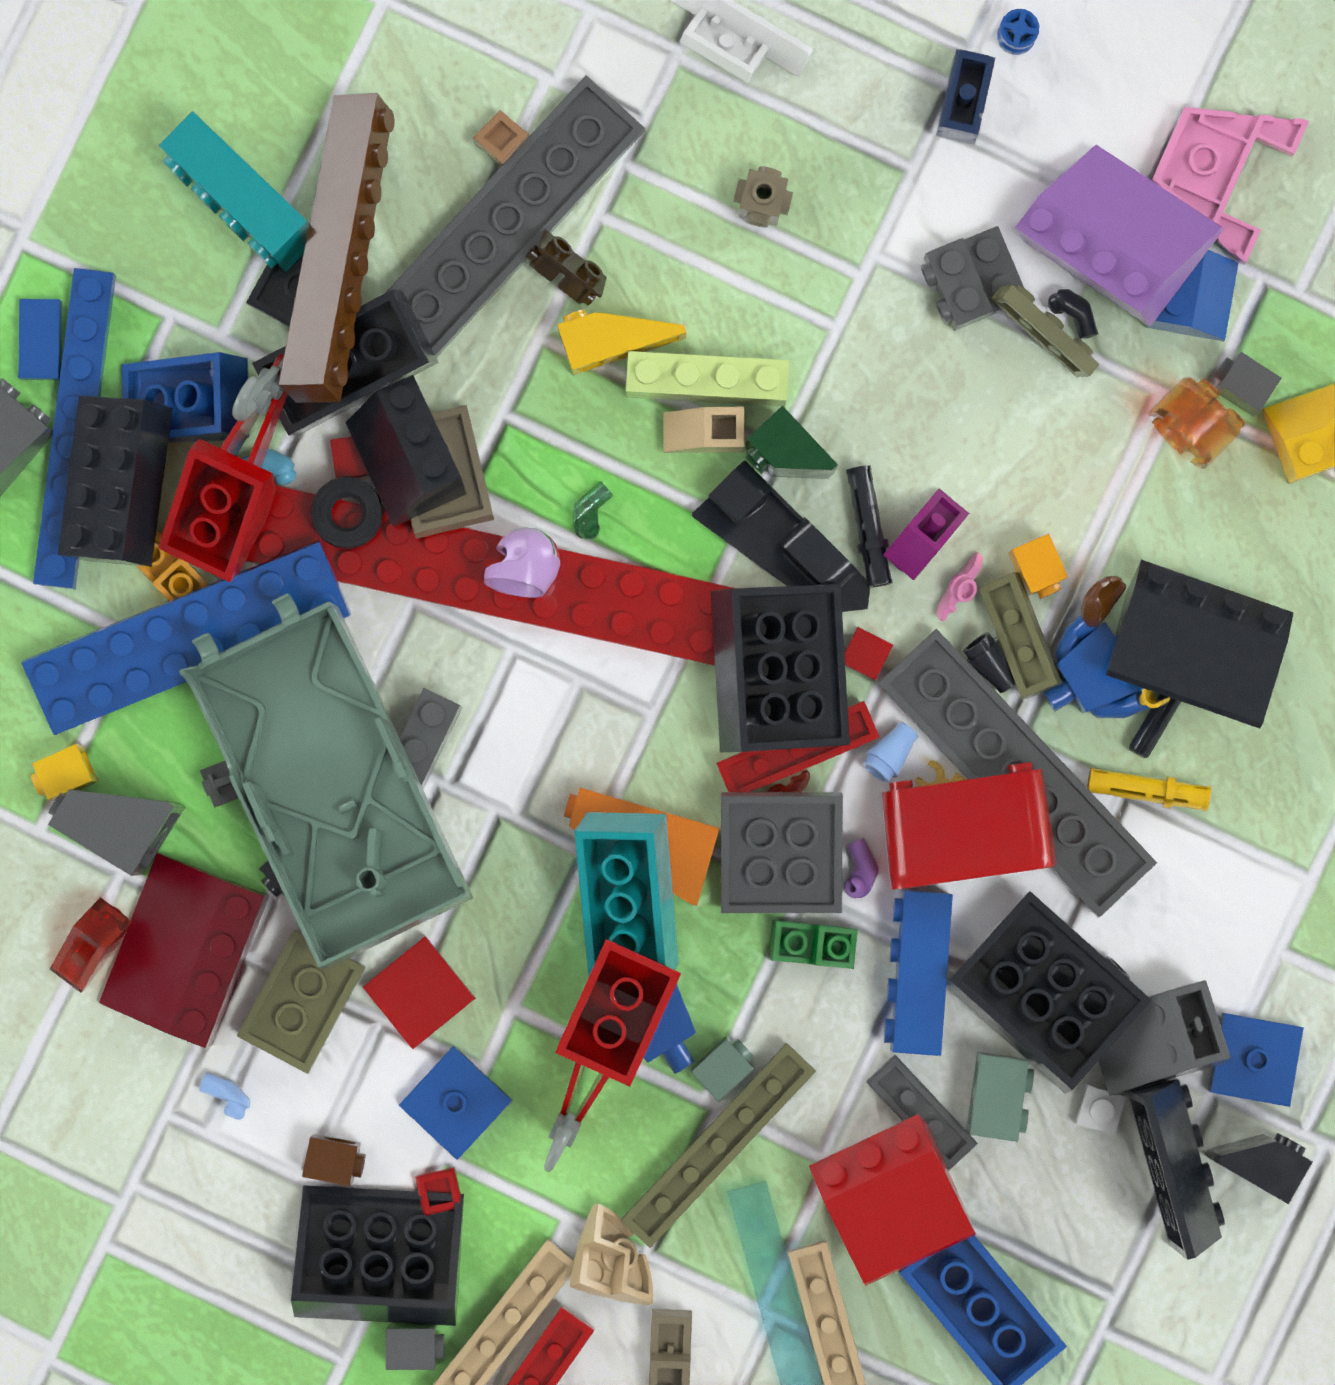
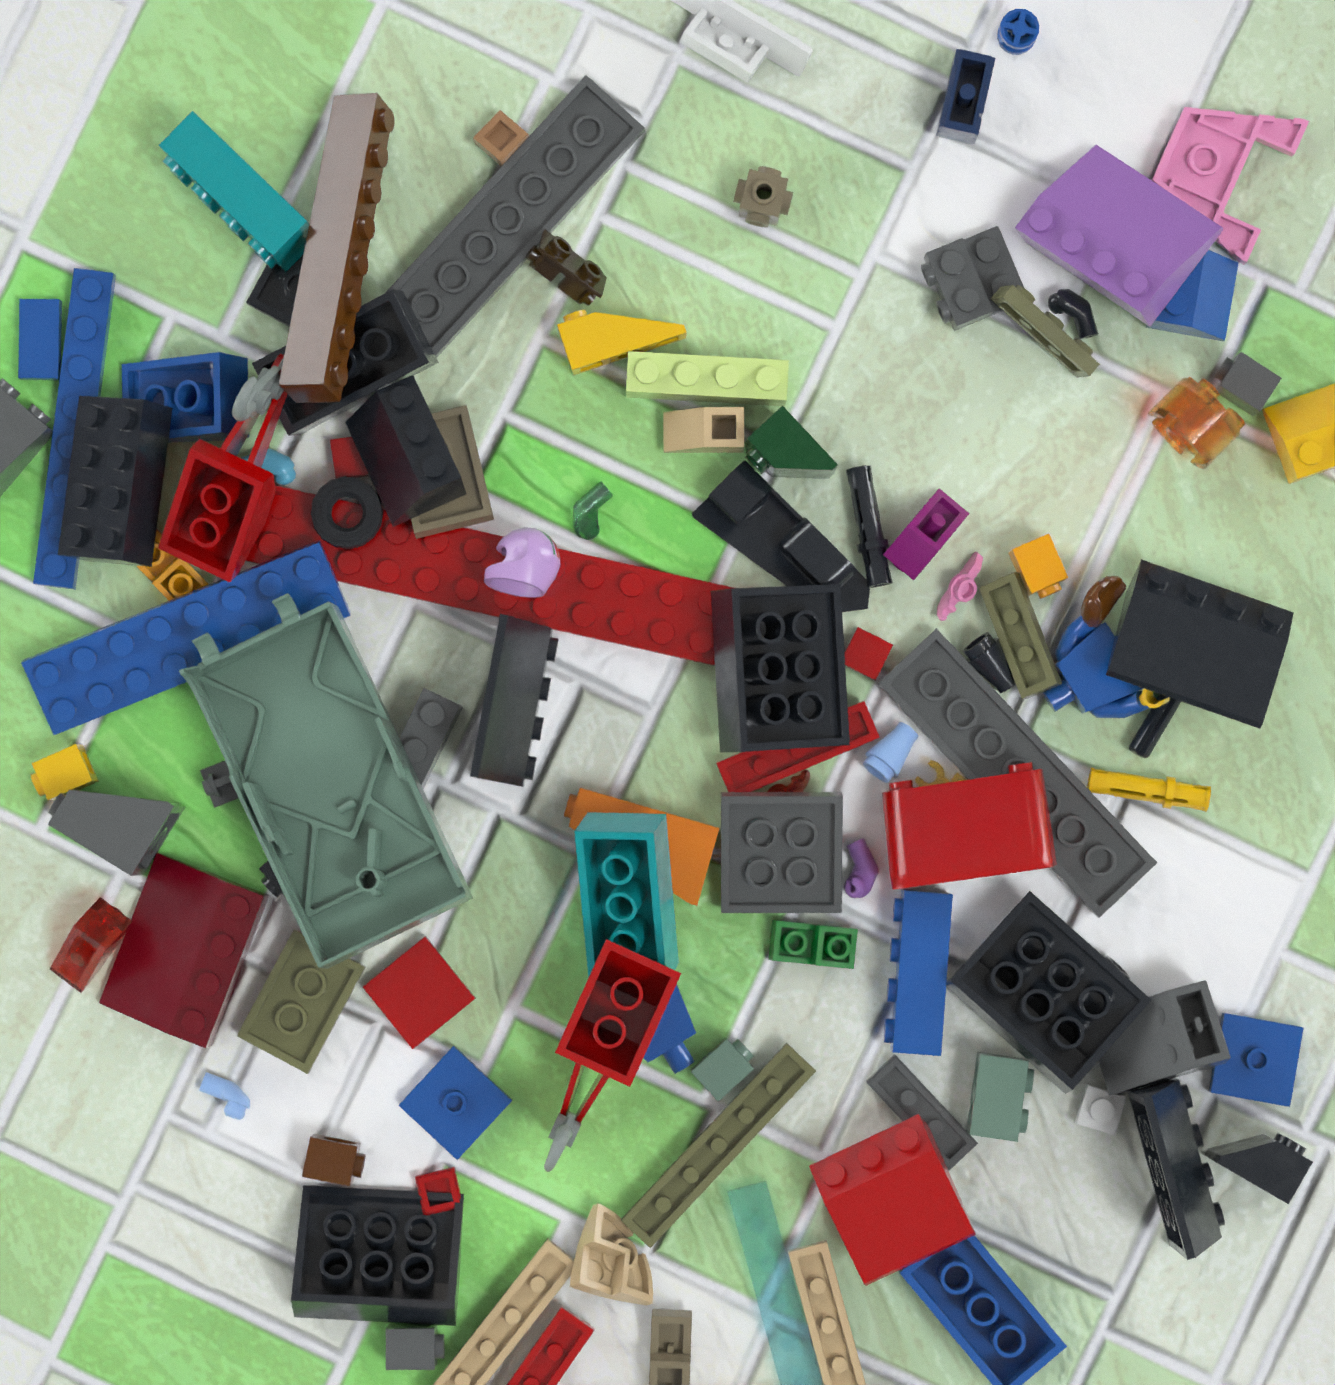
none -> black slope [470,614,559,787]

